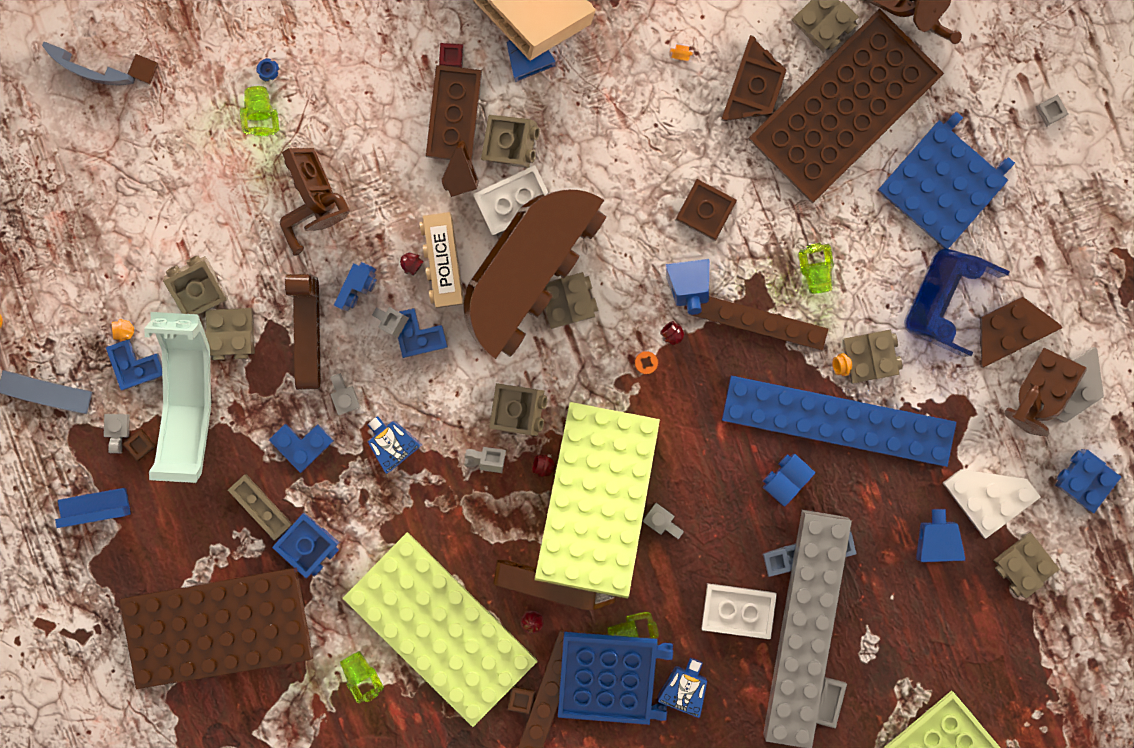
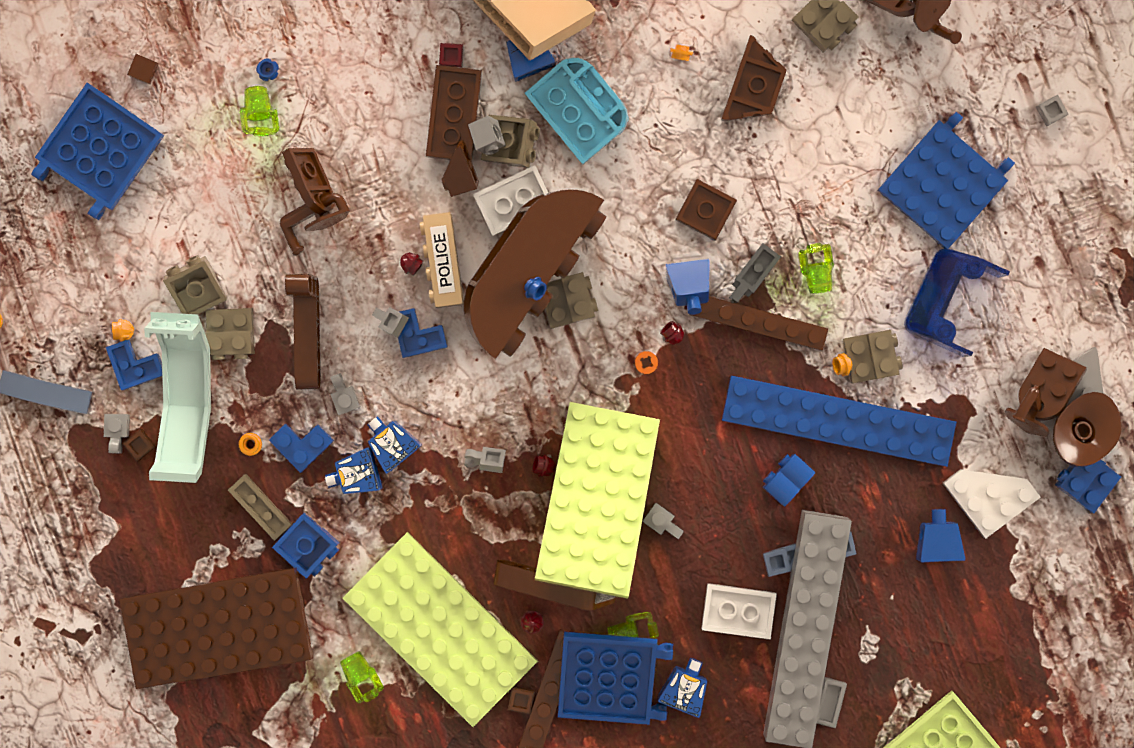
sand blue slope [42,42,135,86] -> none
blue panel [55,488,131,528] -> none
blue plate [334,262,377,311] -> none
dark tan plate [489,383,547,436] -> none
reddish brown plate [748,8,944,204] -> none
reddish brown wing [980,297,1063,368] -> none
dark tan plate [993,532,1060,599] -> none
none -> blue plate [31,82,165,220]
none -> light orange plate [239,433,262,456]
none -> torso [325,447,383,494]
none -> light grey brick [468,116,506,155]
none -> blue plate [524,277,547,300]
none -> medium azure plate [525,58,629,164]
none -> dark grey hinge [729,243,781,303]
none -> reddish brown hat [1053,392,1122,467]

